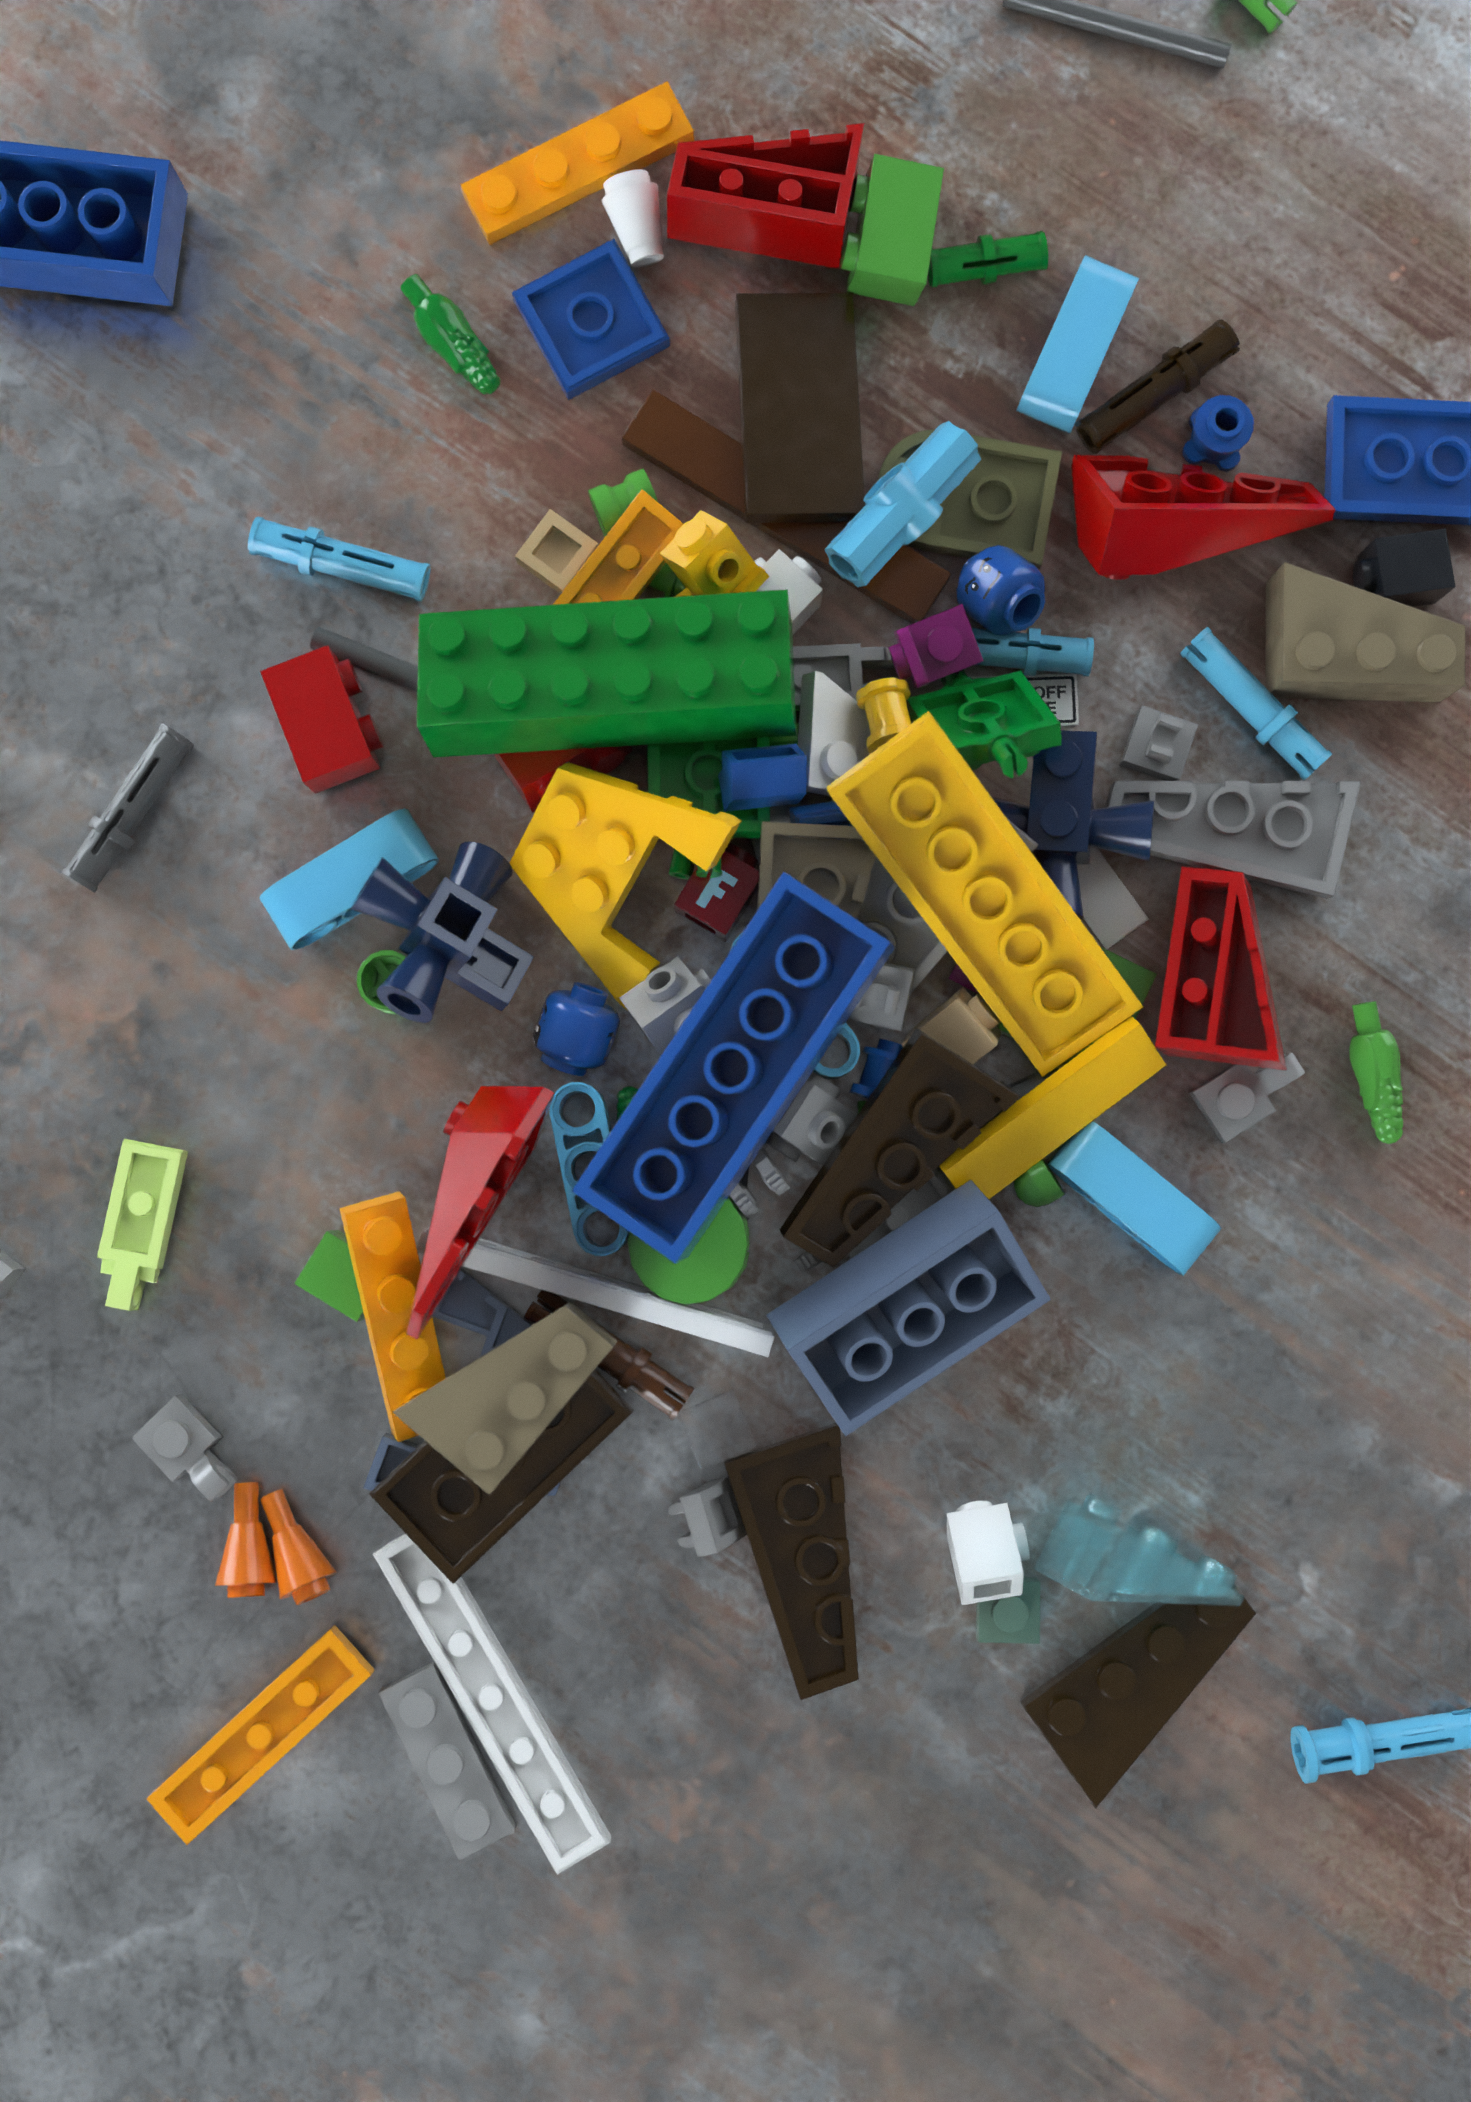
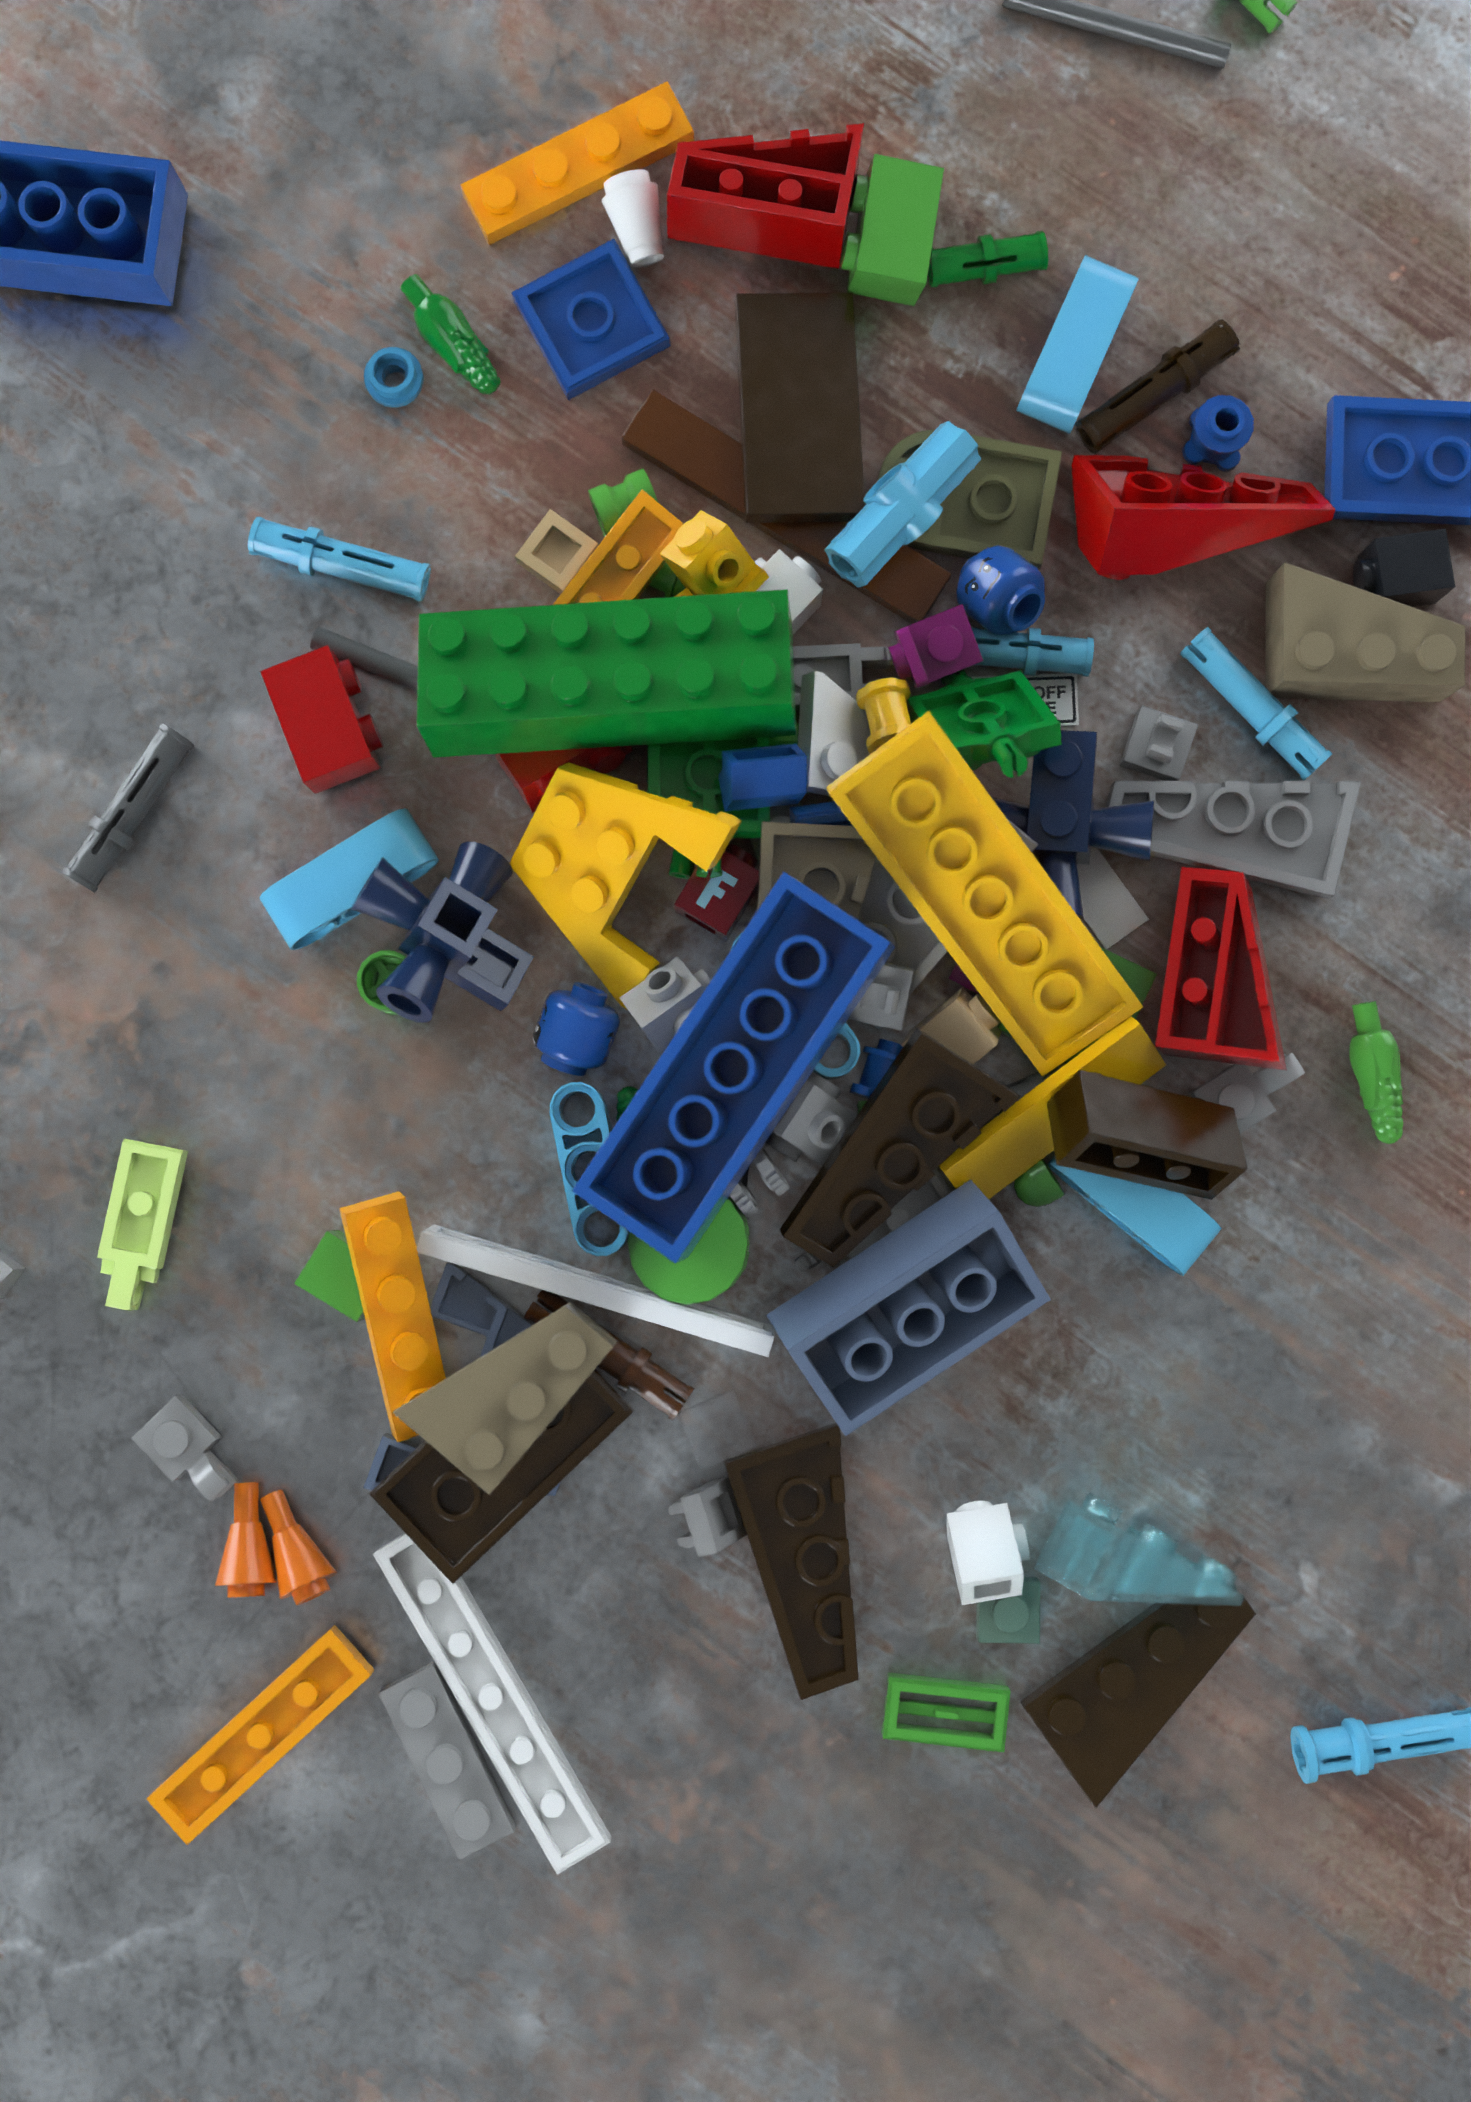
red wedge [406,1086,555,1340] -> none
none -> dark azure plate [364,347,424,408]
none -> bright green tile [881,1672,1011,1753]
none -> dark brown brick [1047,1070,1248,1200]

